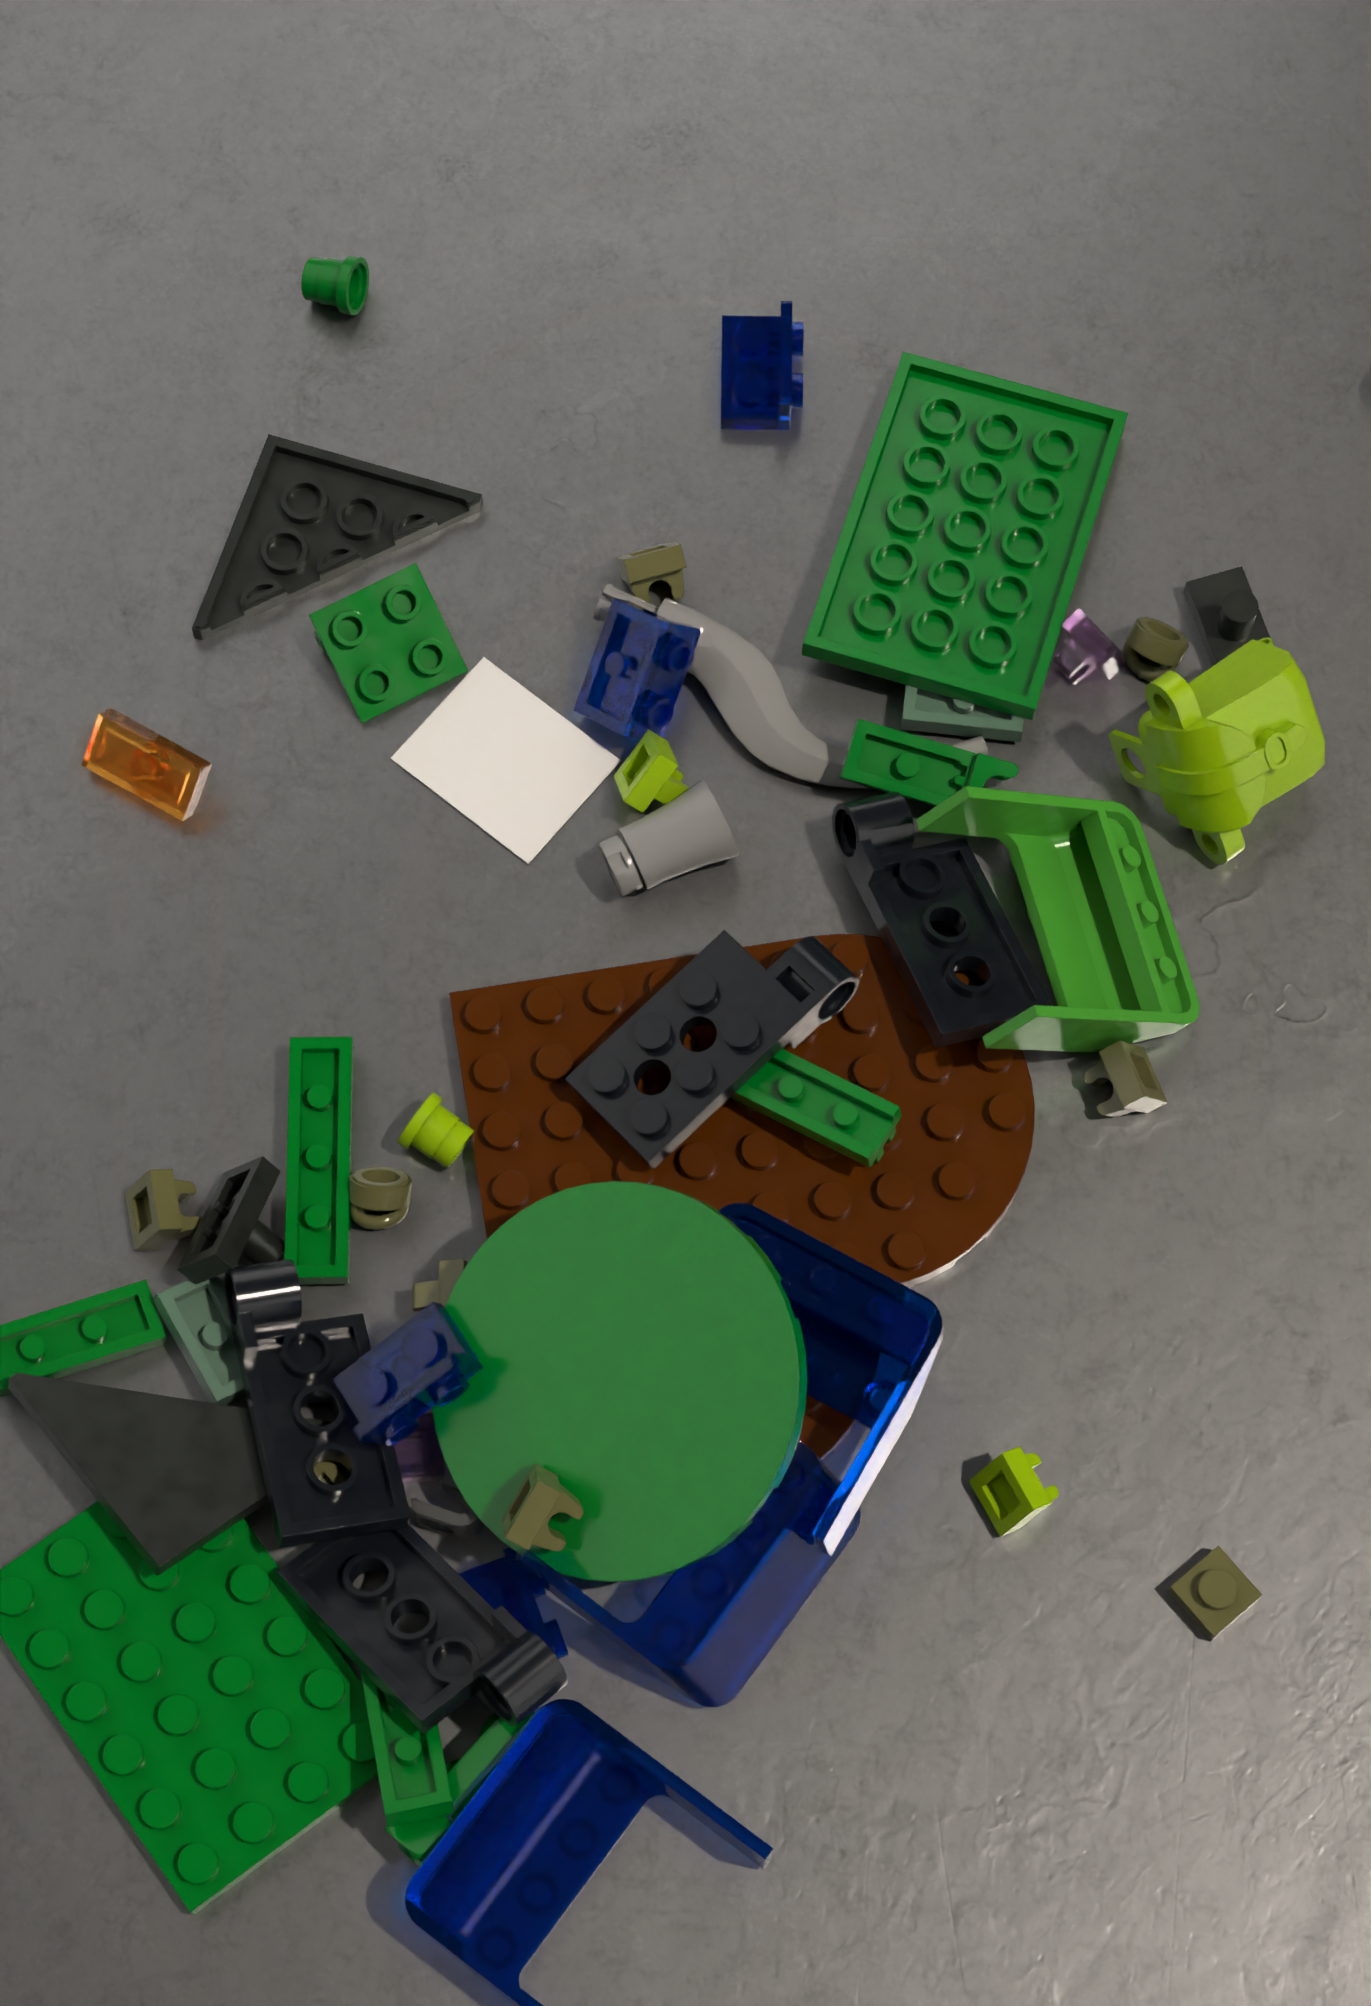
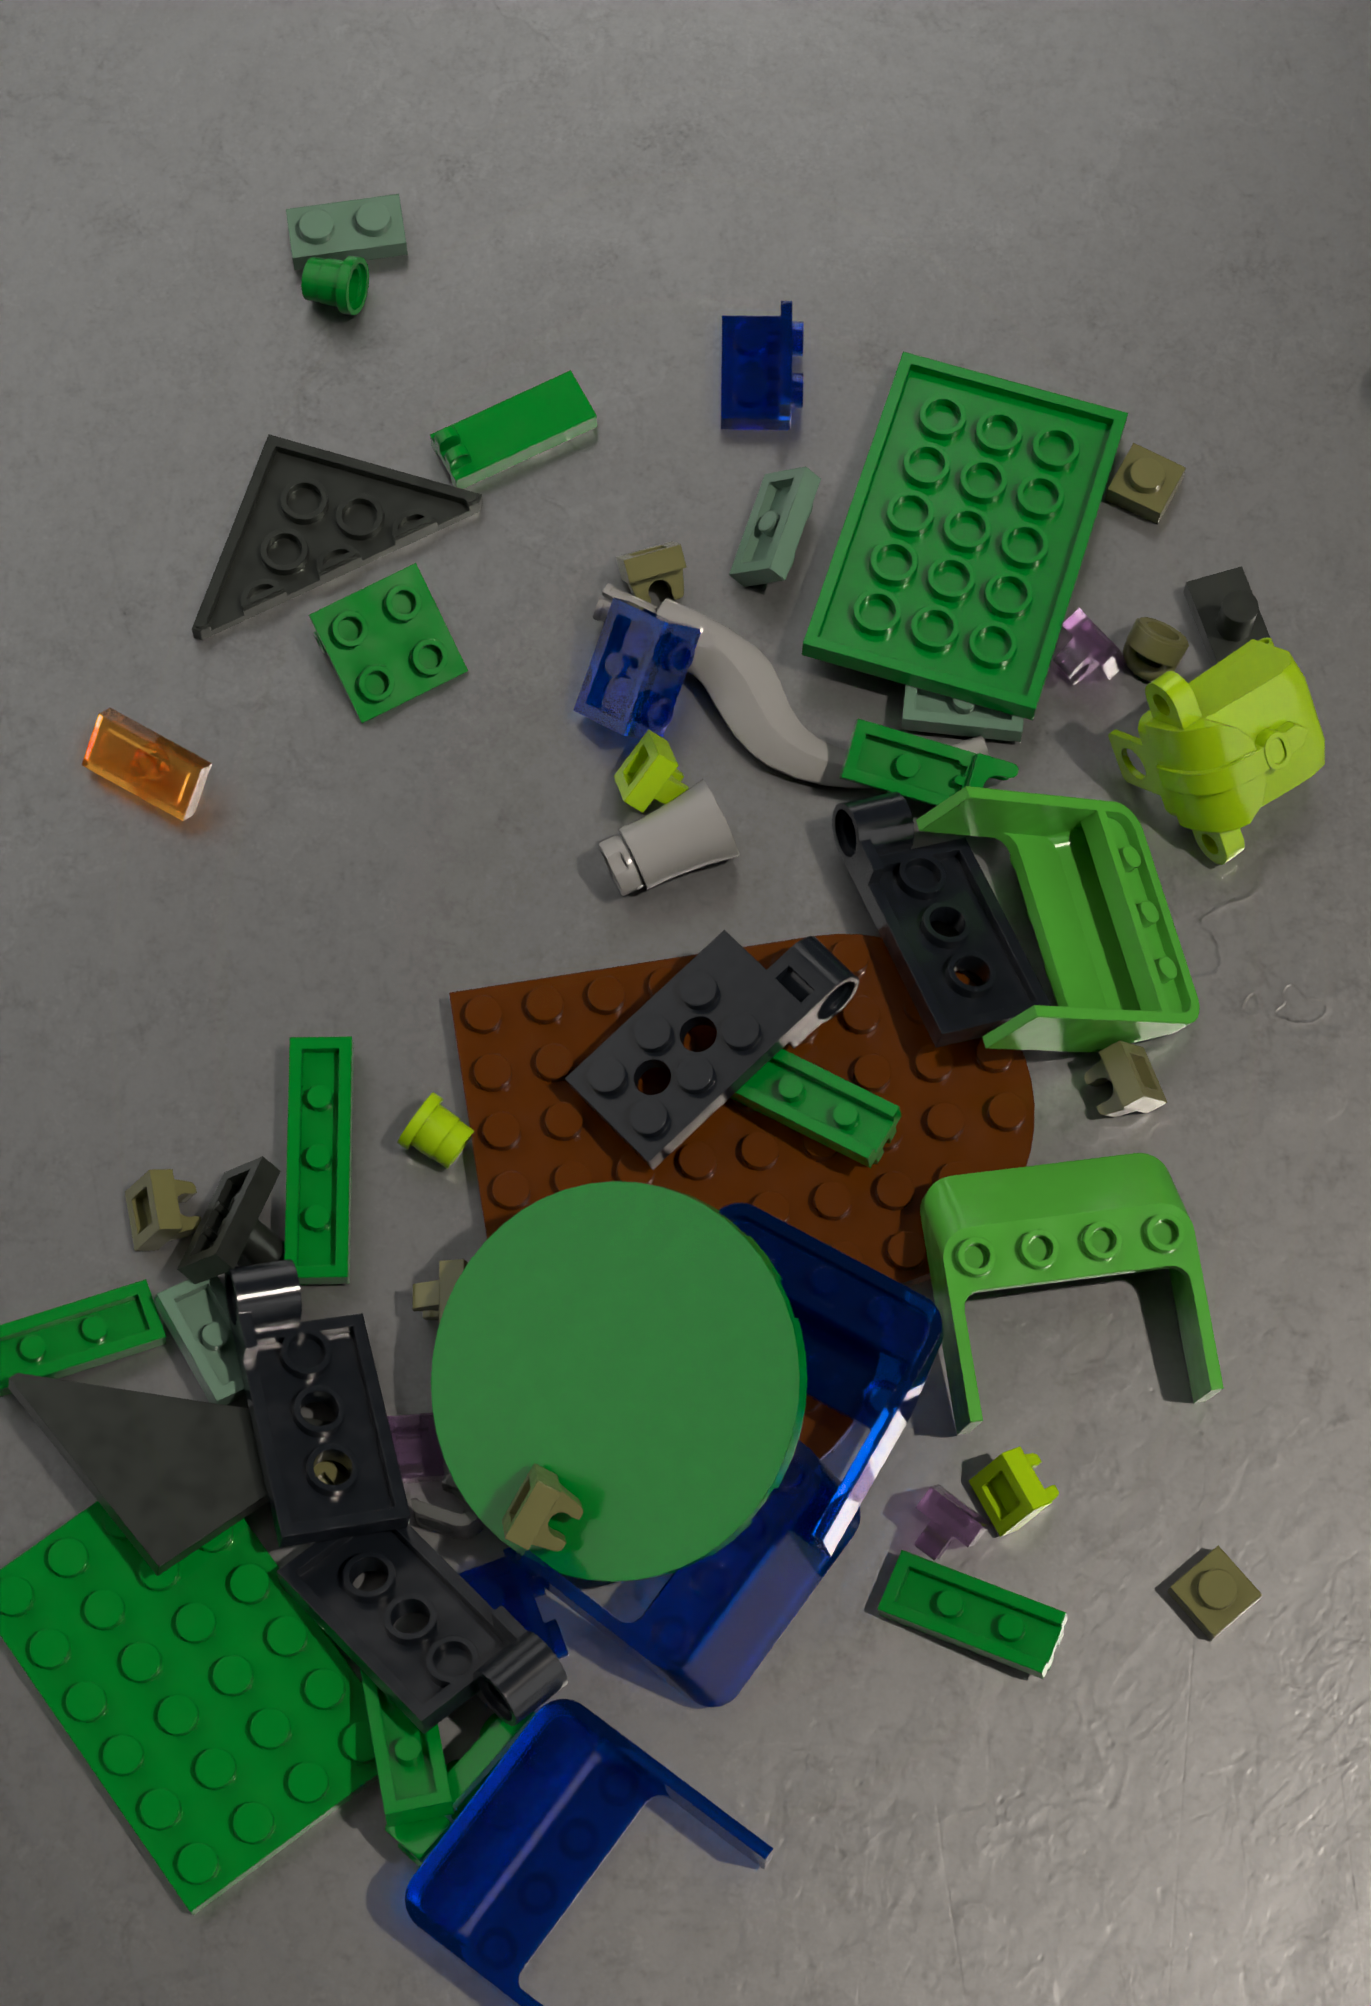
clear blue bracket [333,1302,483,1446] -> none
olive tile [349,1166,412,1230] -> none
white sticker [391,657,621,864] -> none
none -> sand green plate [286,194,408,270]
none -> green hinge [430,370,598,489]
none -> sand green plate [729,466,821,587]
none -> green hinge [877,1550,1068,1679]
none -> clear purple tile [914,1484,991,1561]
none -> bright green windscreen [920,1153,1224,1435]
none -> olive plate [1105,443,1186,525]

